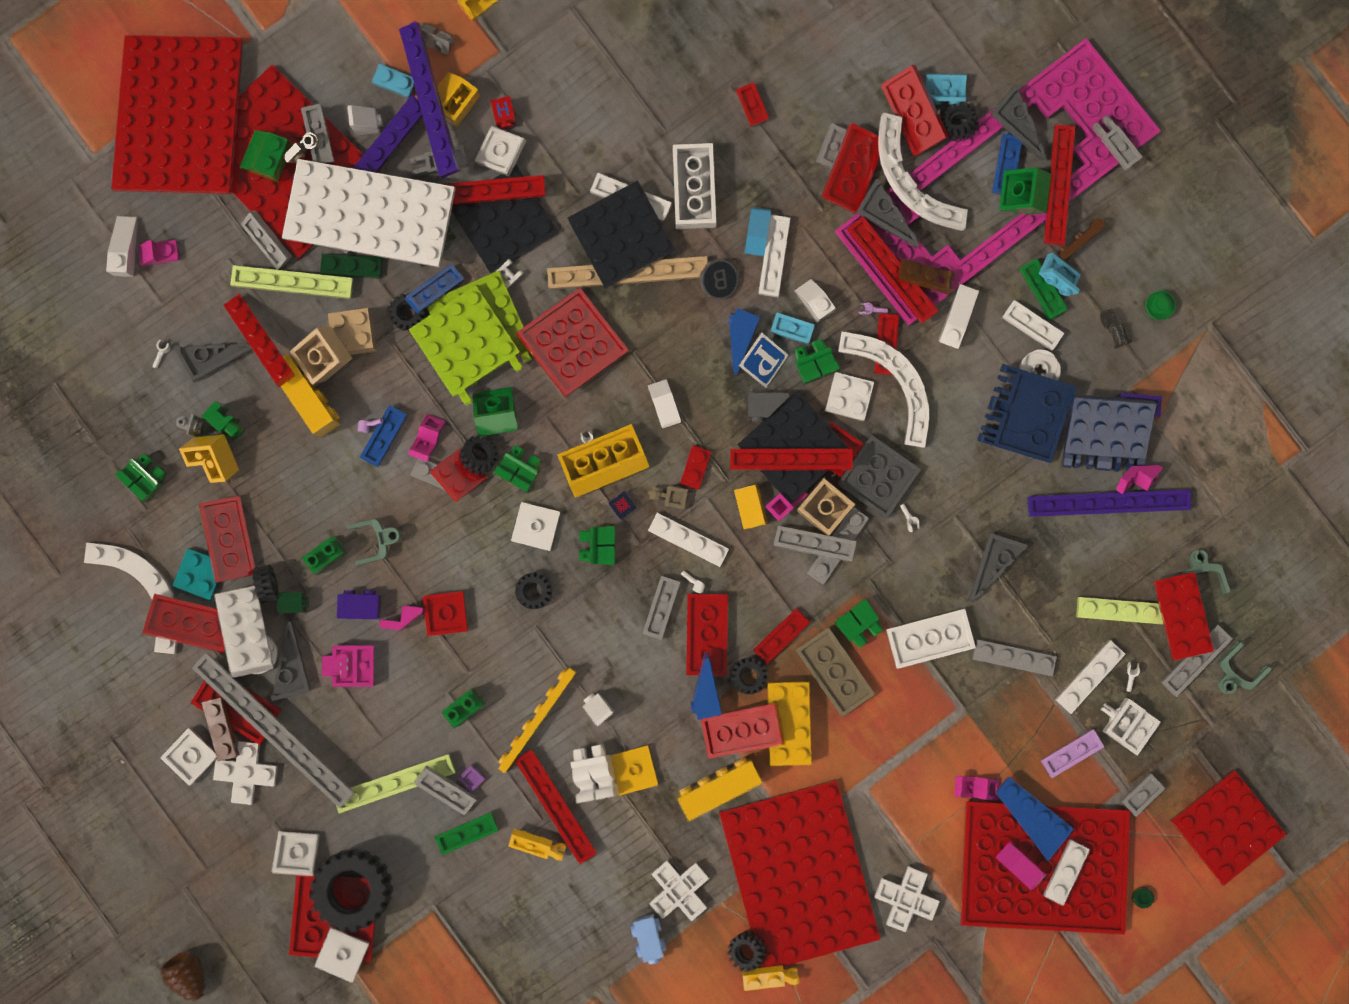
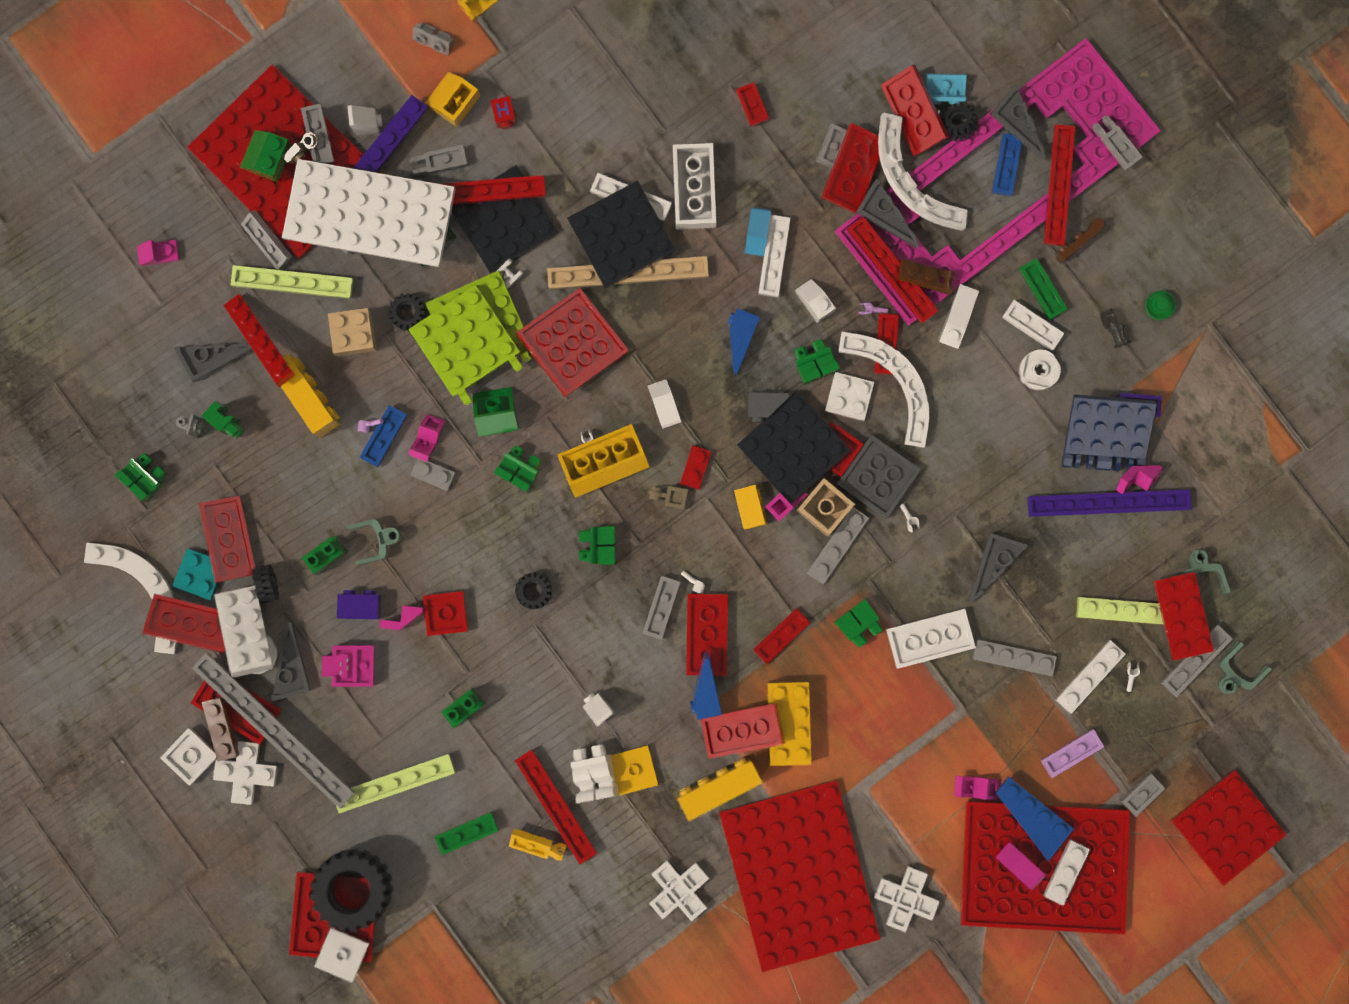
white slope [106,216,138,277] -> none
red plate [111,35,243,194] -> none
white hand [152,340,171,369] -> none
reddish brown piece [160,951,206,1001] -> none
yellow brick [179,434,239,483] -> none
white plate [272,831,320,876] -> none
dark green brick [277,592,309,613] -> none
tan brick [290,325,352,385] -> none
dark green plate [320,254,383,279] -> none
medium azure plate [372,64,415,98] -> none
dark purple plate [399,21,460,178] -> none
blue plate [405,263,464,314] -> none
light grey plate [414,765,477,815] -> none
red plate [430,448,487,503] -> none
medium lavender tile [457,764,486,793] -> none
black tyre [459,435,499,475] -> none
white plate [474,126,526,176] -> none
yellow plate [498,667,577,773] -> none
white plate [511,502,561,551] -> none
tile [608,491,636,519] -> none
light blue brick [630,914,667,964] -> none
white plate [648,513,729,567] -> none
black tile [699,259,738,299] -> none
black tyre [727,931,768,972] -> none
red plate [730,449,853,470] -> none
black tyre [731,658,768,695] -> none
piece [739,333,788,388] -> none
yellow plate [742,965,799,991] -> none
medium azure plate [770,313,815,345] -> none
light grey plate [774,526,858,563] -> none
dark tan plate [795,627,875,717] -> none
dark blue hinge [977,364,1077,463] -> none
green slope [999,167,1051,215] -> none
medium azure bracket [1039,253,1081,296] -> none
white plate [1101,698,1160,755] -> none
dark green tile [1132,887,1154,909] -> none

